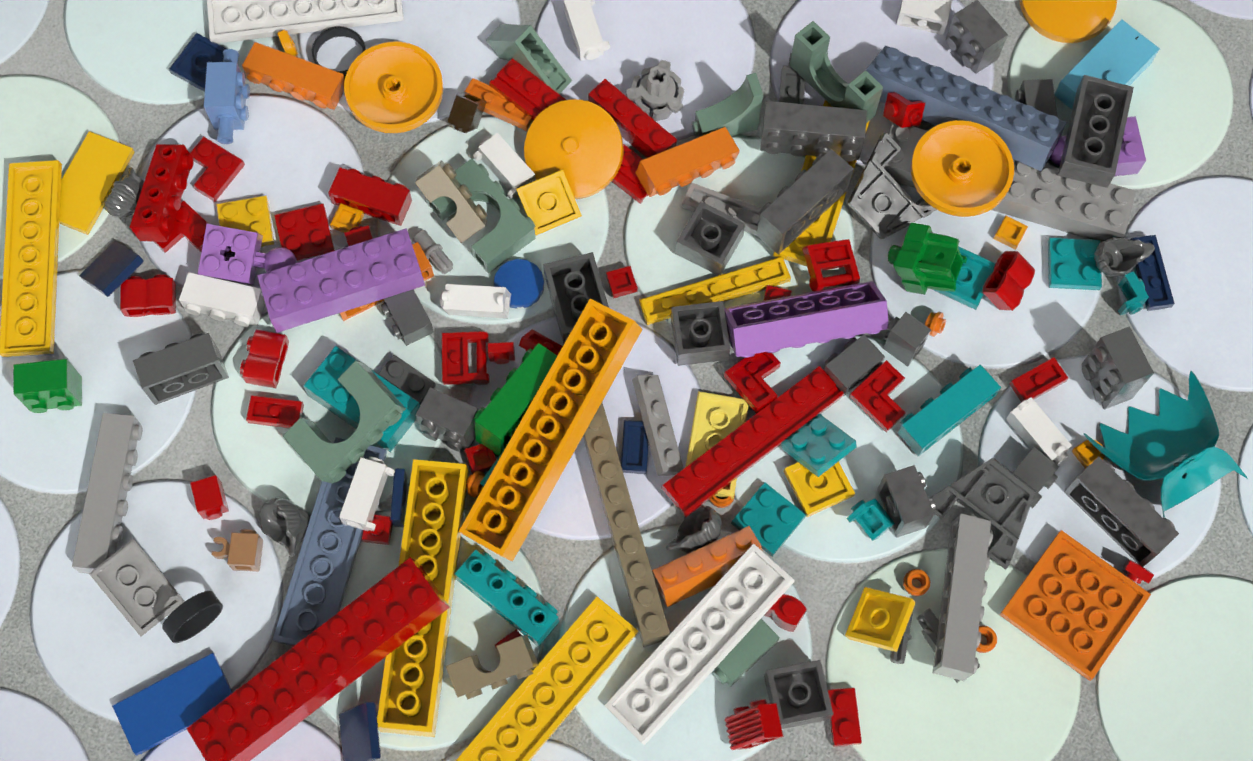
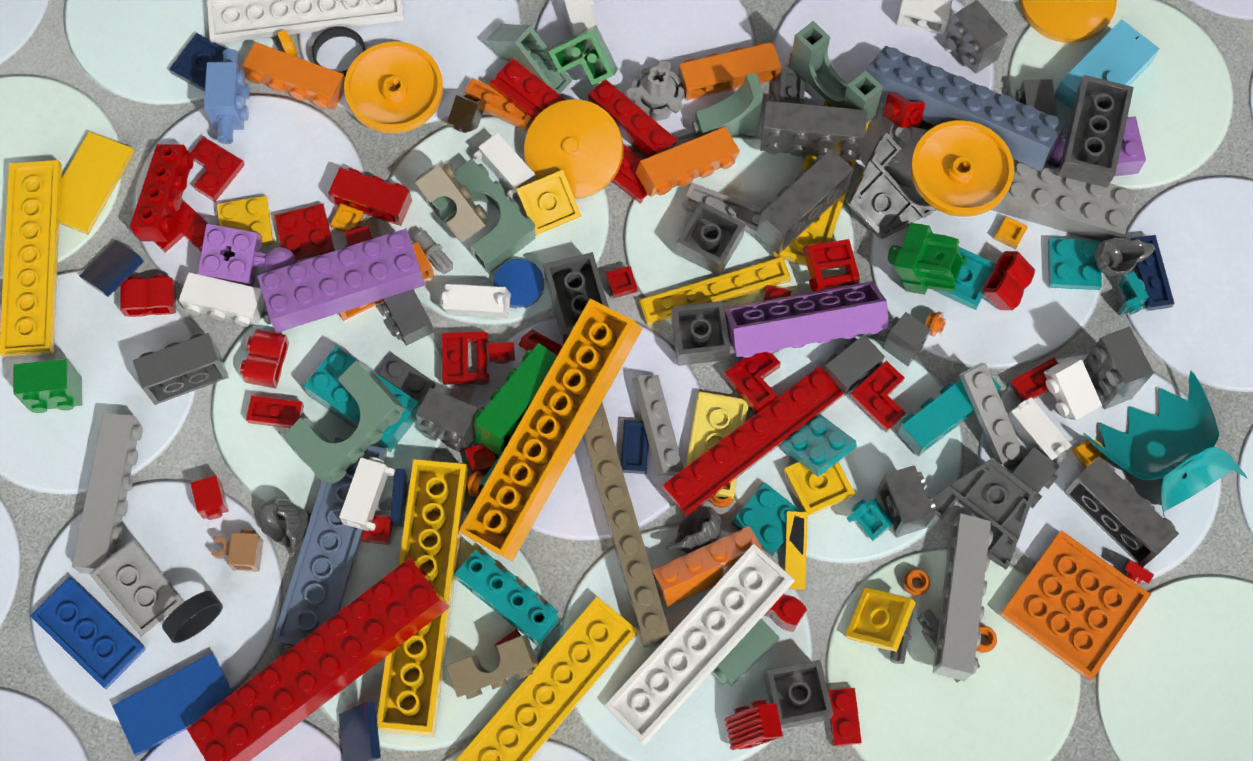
dark grey hair [105,167,144,217] -> none
none -> blue tile [30,577,146,690]
none -> green brick [548,25,618,86]
none -> orange brick [679,42,781,101]
none -> yellow sticker [785,511,808,590]
none -> light grey plate [959,363,1026,468]
none -> white brick [1044,358,1102,420]

